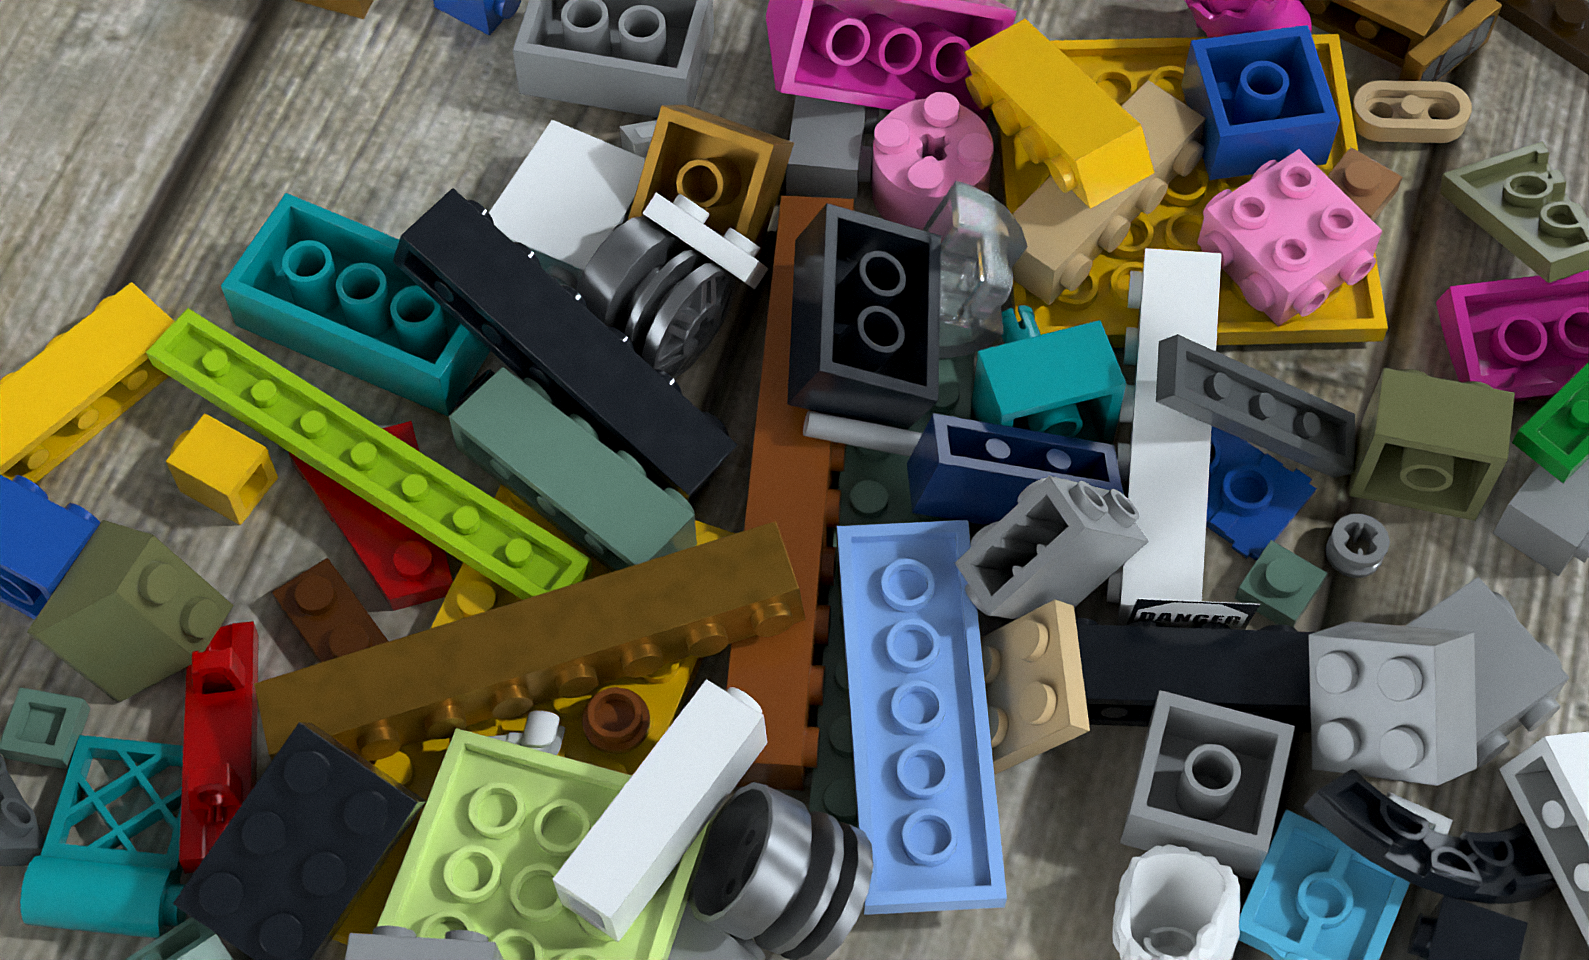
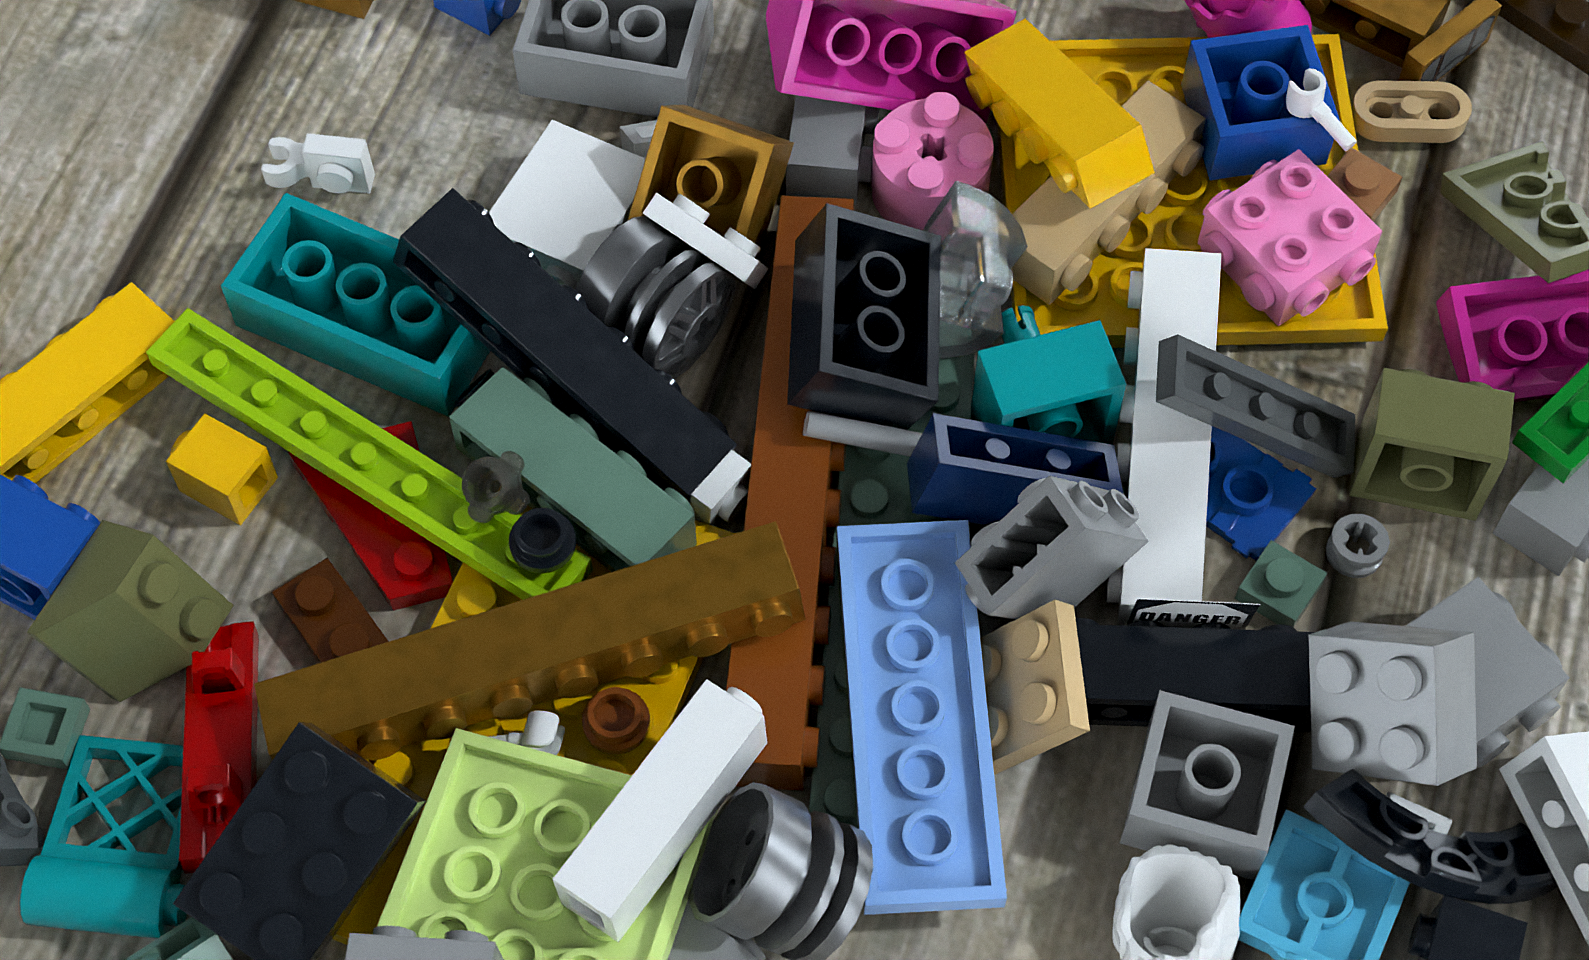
none -> white plate [261,133,375,194]
none -> clear smoke plate [462,451,529,524]
none -> black plate [509,508,576,573]
none -> white plate [690,450,751,527]
none -> white hand [1286,68,1357,151]

